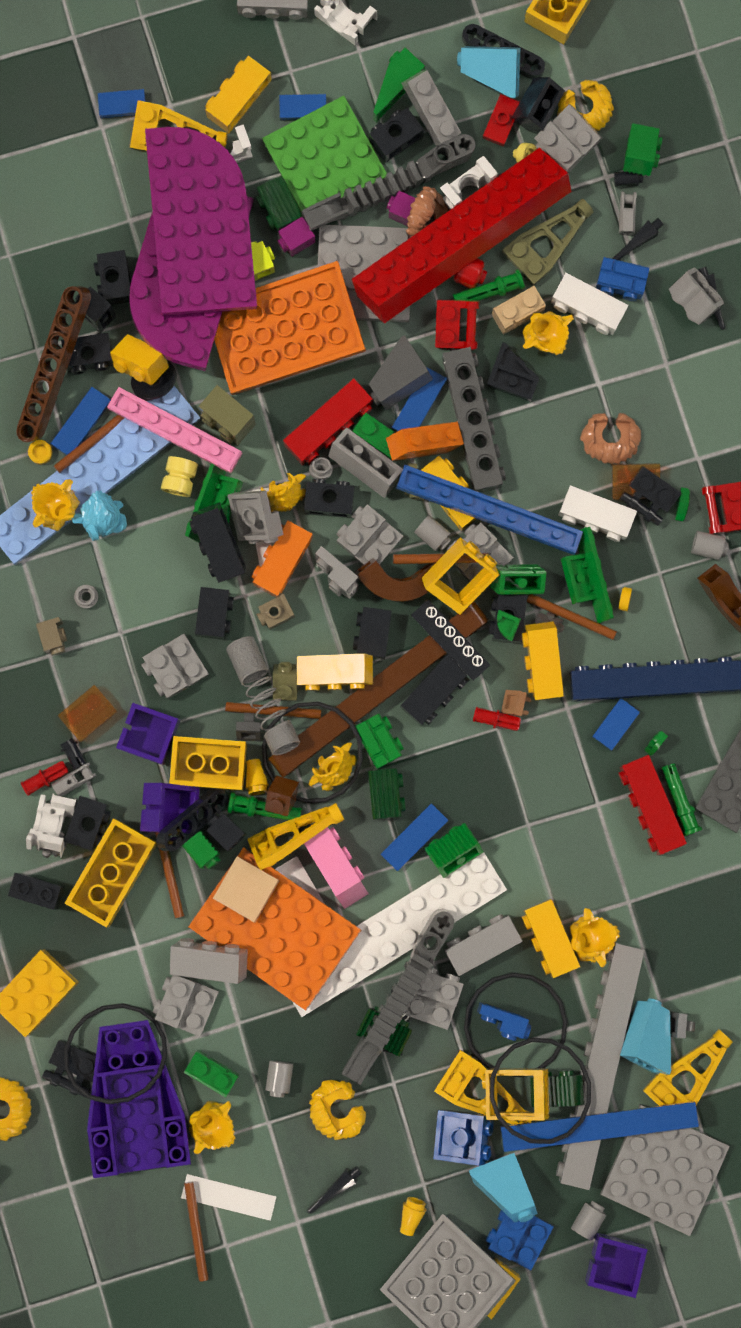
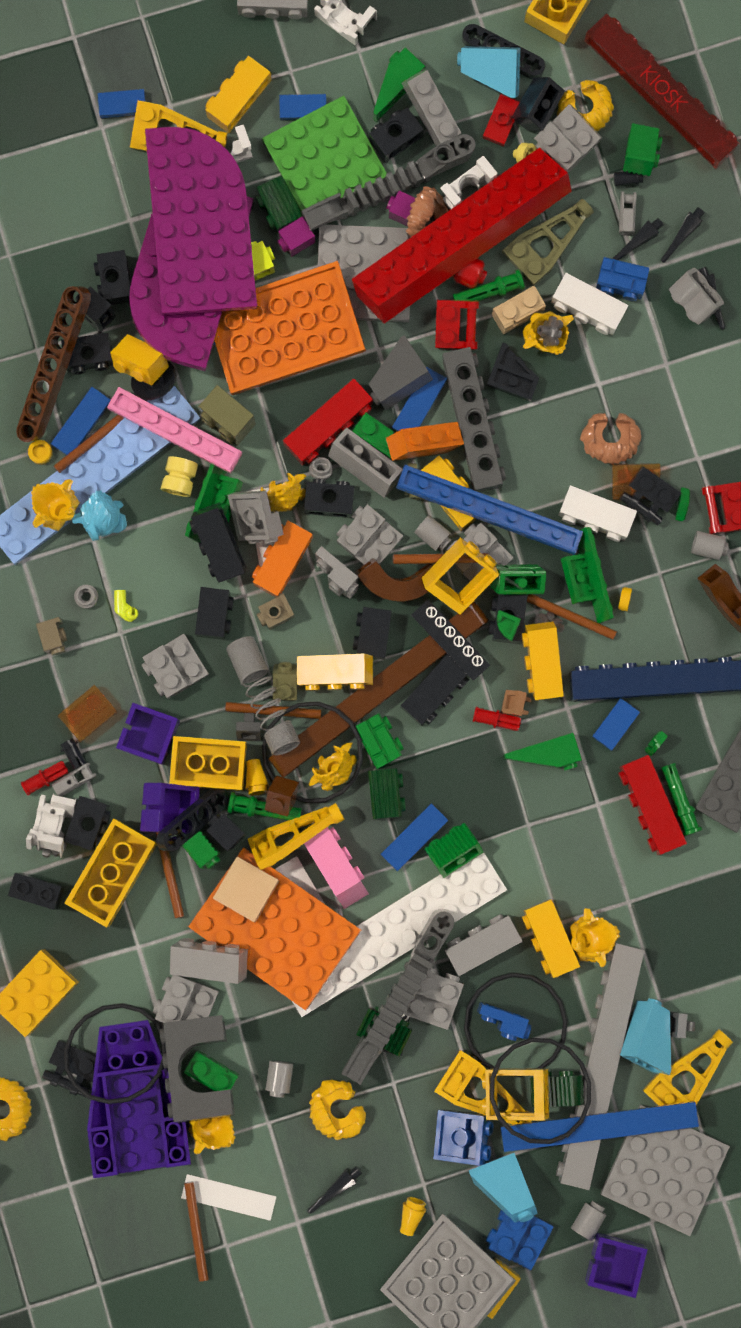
none -> neon yellow arm [114,590,138,622]
none -> dark grey arch [160,1015,235,1123]
none -> green slope [503,733,582,771]
none -> flat silver plant [537,316,563,347]
none -> clear red brick [584,13,739,169]
none -> black piece [661,207,705,263]

